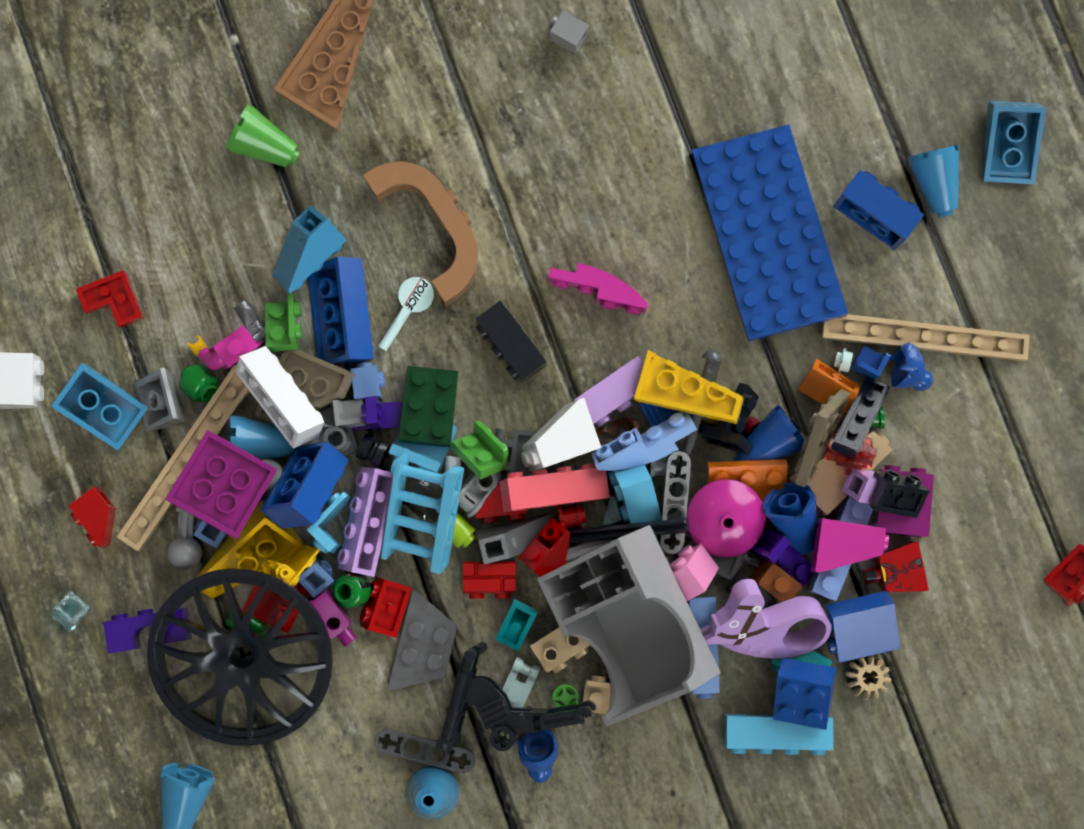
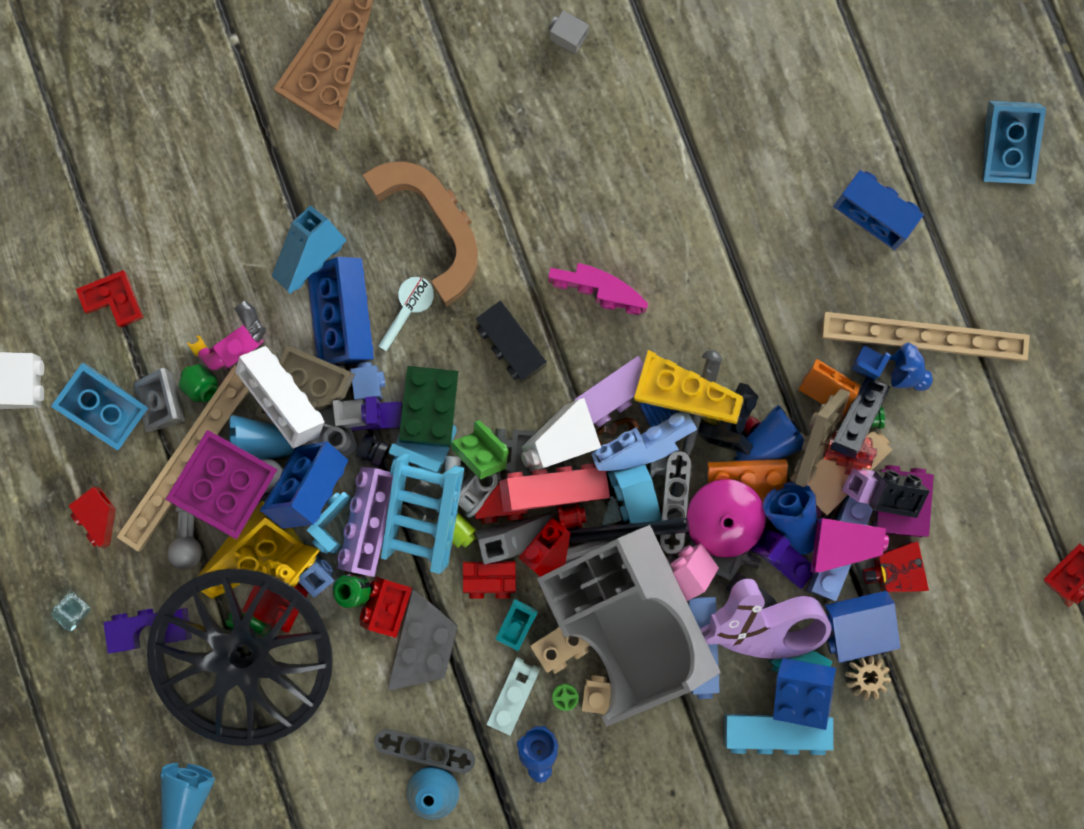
medium blue brick [194,519,228,549] -> none
bright green cone [226,104,300,167] -> none
bright green bracket [265,293,303,352] -> none
magenta torso [308,587,357,647] -> none
black piece [436,642,597,753] -> none
blue plate [691,124,848,342] -> none
dark orange torso [748,559,803,604] -> none
light aqua plate [834,348,853,373] -> none
dark azure cone [907,145,960,217] -> none

